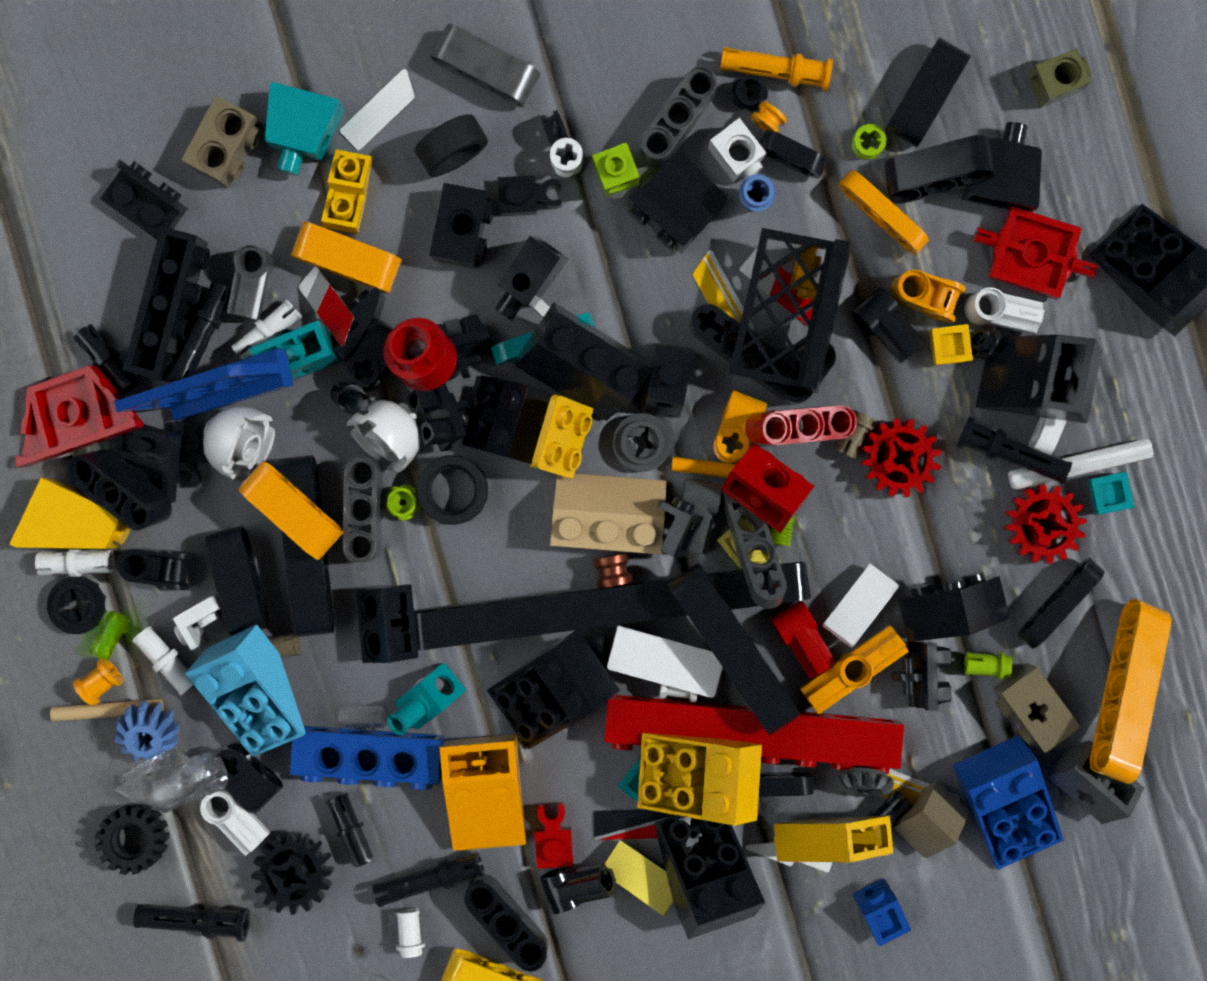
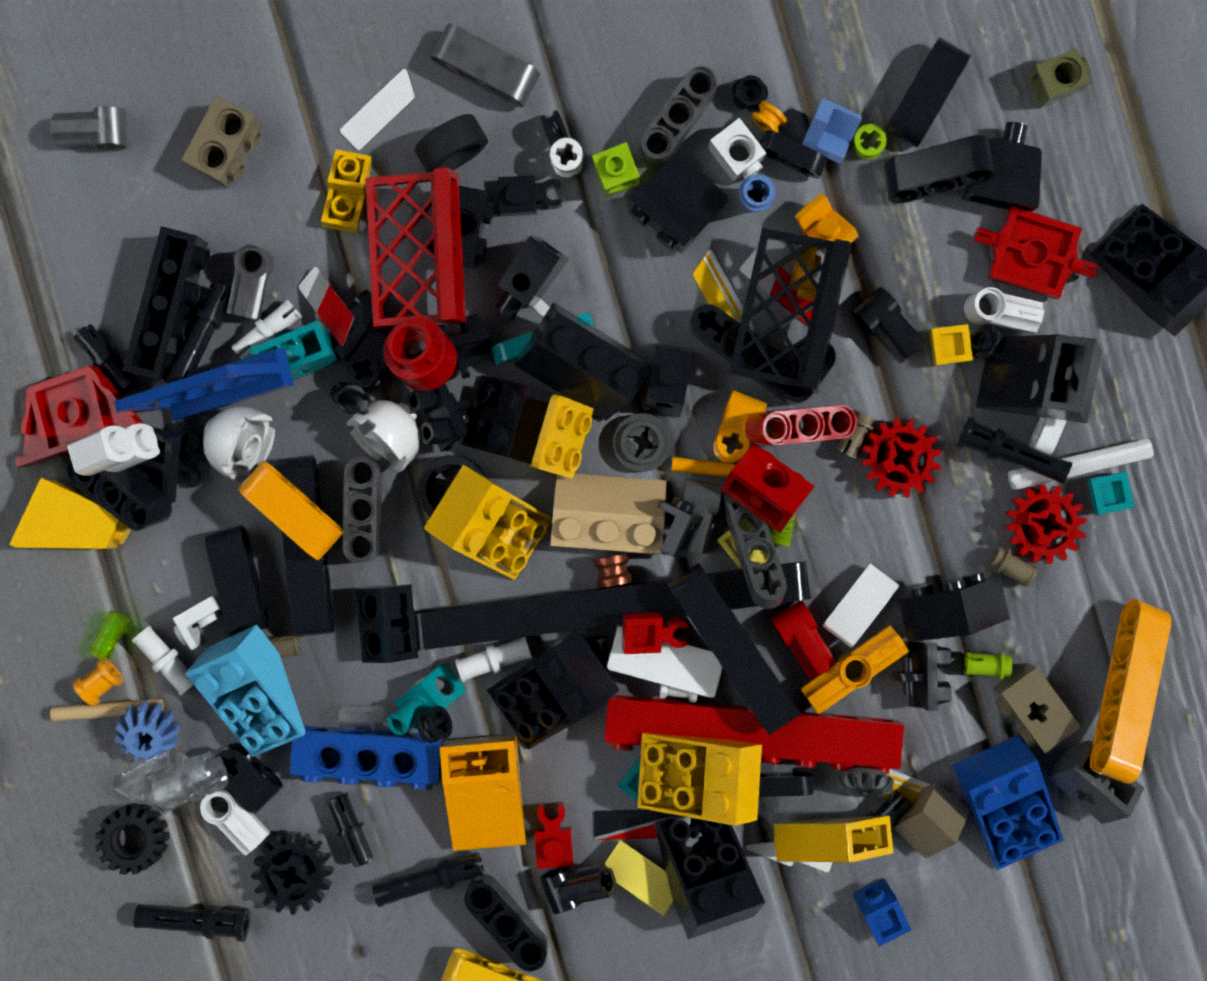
white pin [35,548,116,577] -> none
black gear [47,576,107,634] -> none
black bracket [100,159,188,240] -> none
black piece [117,548,194,590] -> none
teal torso [265,81,345,176] -> none
light orange beam [290,221,402,294] -> none
lime plate [385,484,421,521] -> none
white pin [396,908,425,958] -> none
light orange pin [720,46,833,92] -> none
light orange beam [838,170,929,255] -> none
light orange piece [890,269,966,323] -> none
black beam [1018,558,1105,649] -> none
none -> flat silver piece [50,106,128,151]
none -> white brick [67,423,160,476]
none -> red fence [365,167,466,328]
none -> black bush [416,706,453,744]
none -> yellow slope [423,464,552,580]
none -> white pin [455,637,532,682]
none -> red plate [622,612,688,654]
none -> light orange bracket [795,193,859,255]
none -> medium blue panel [802,98,862,163]
none -> dark tan pin [987,546,1038,587]

